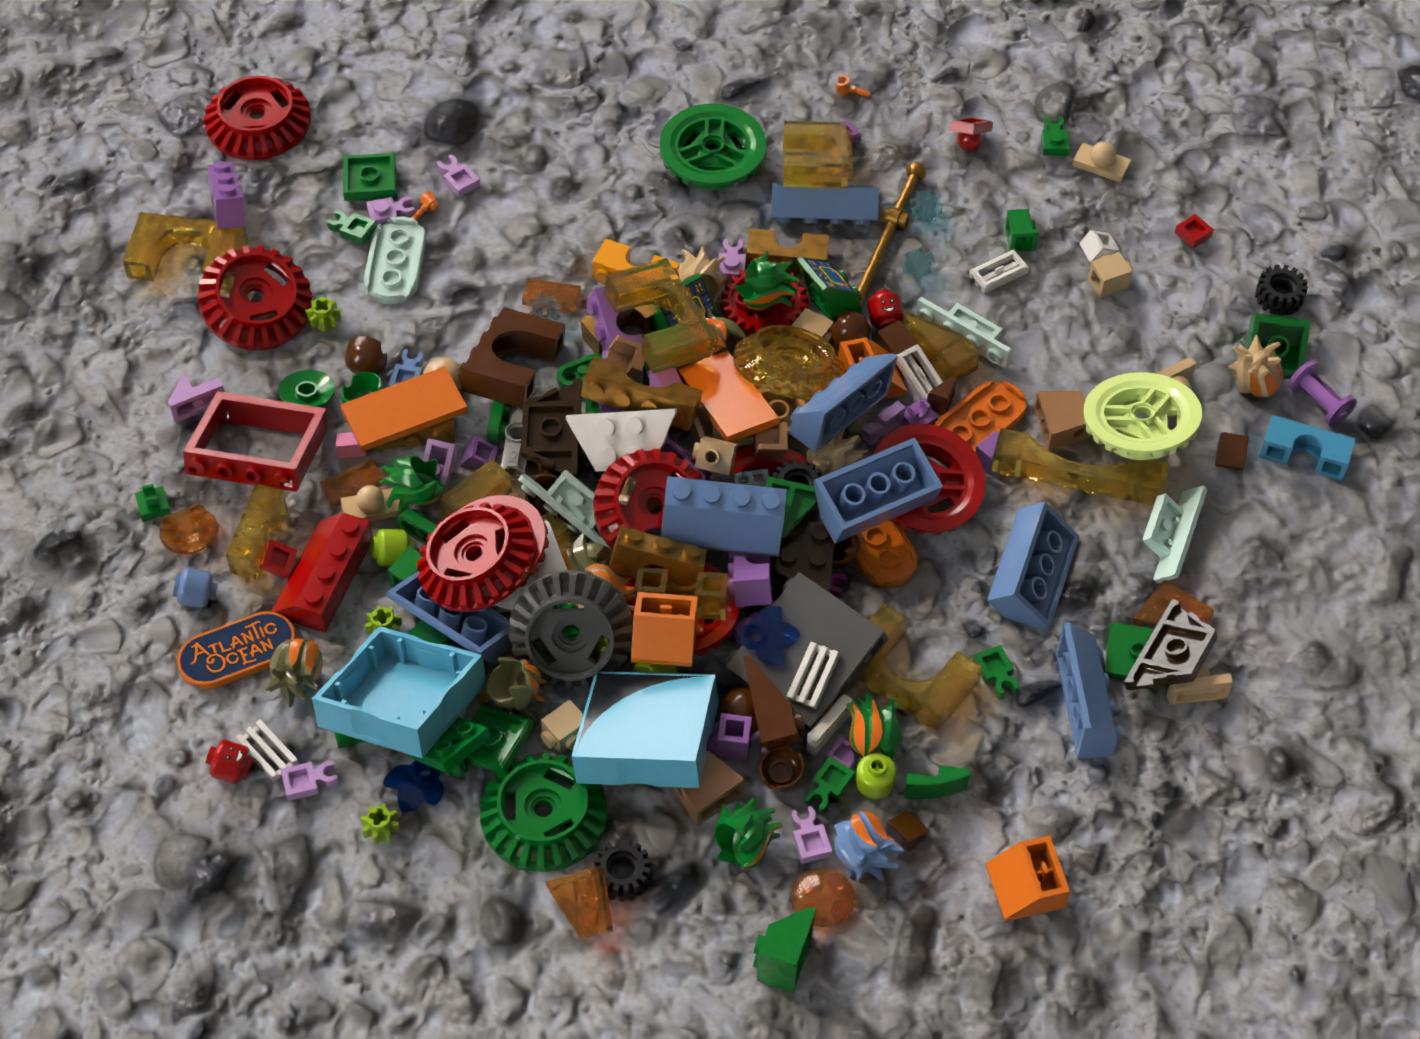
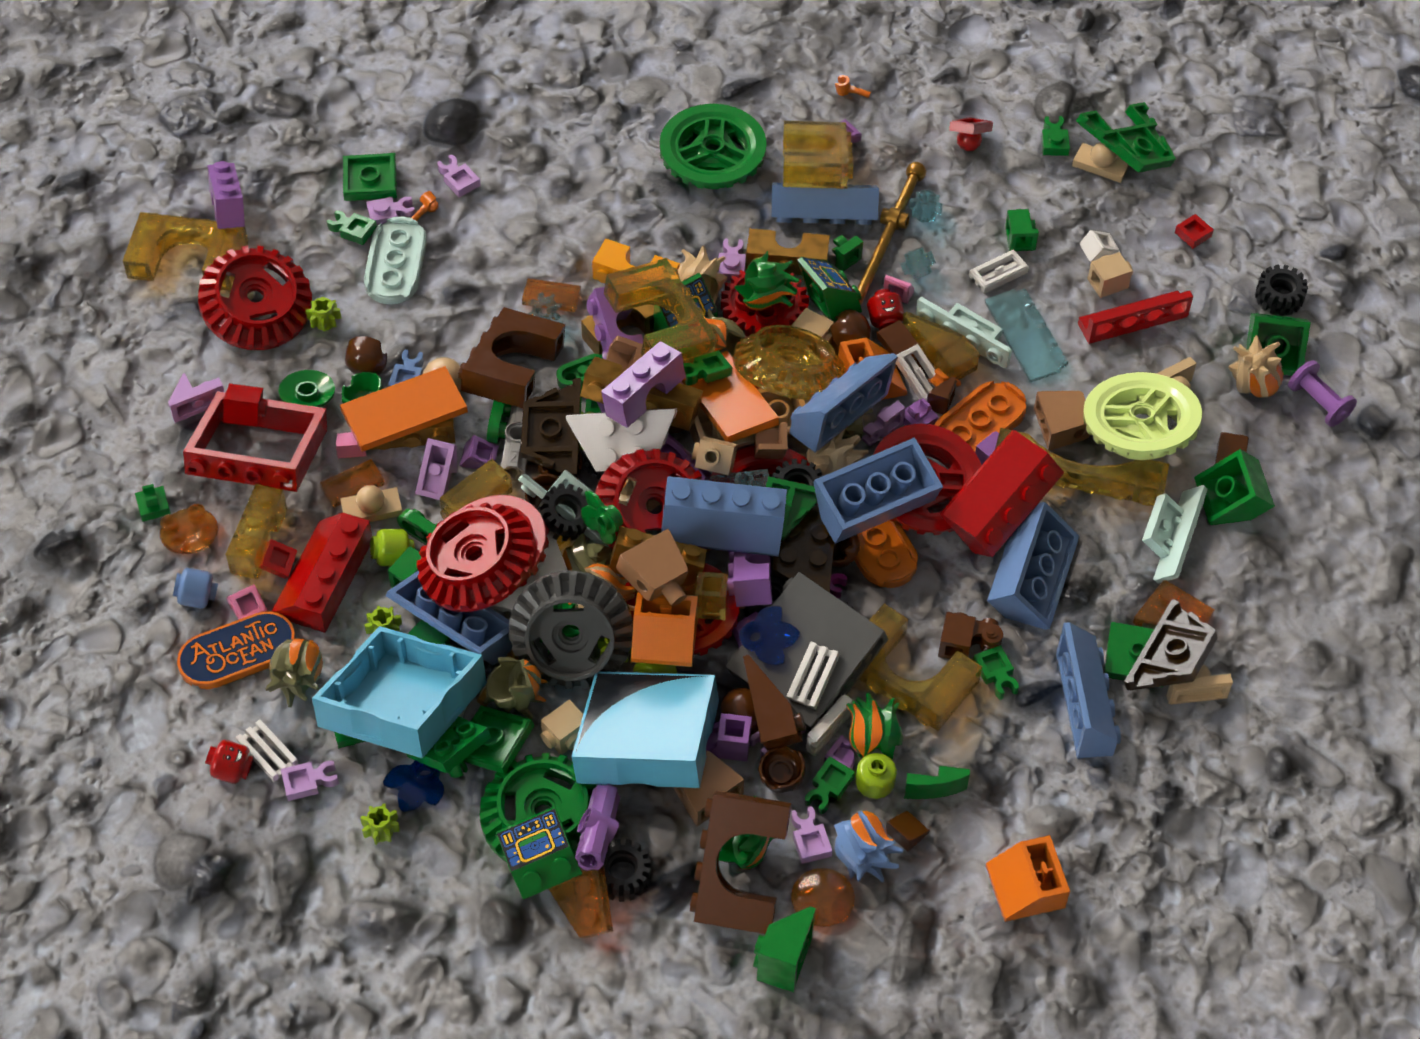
red gear [204,76,311,160] -> none
green hair [379,455,446,513] -> none
dark azure arch [1259,415,1356,481] -> none
none -> red brick [223,383,268,427]
none -> bright pink slope [226,584,268,620]
none -> slope [496,806,582,900]
none -> black tyre [538,483,588,541]
none -> medium lavender piece [575,784,620,871]
none -> green plate [581,490,623,545]
none -> medium lavender arch [601,341,686,428]
none -> medium nougat torso [616,529,688,607]
none -> green plate [683,350,732,386]
none -> reddish brown arch [690,790,792,934]
none -> green tile [832,235,864,272]
none -> bright pink slope [883,275,914,304]
none -> orange hand [928,368,961,387]
none -> reddish brown brick [938,612,1003,662]
none -> red slope [940,430,1064,557]
none -> clear light blue windscreen [985,289,1068,383]
none -> green wing [1076,102,1176,173]
none -> red fence [1078,290,1193,344]
none -> green slope [1194,449,1275,525]

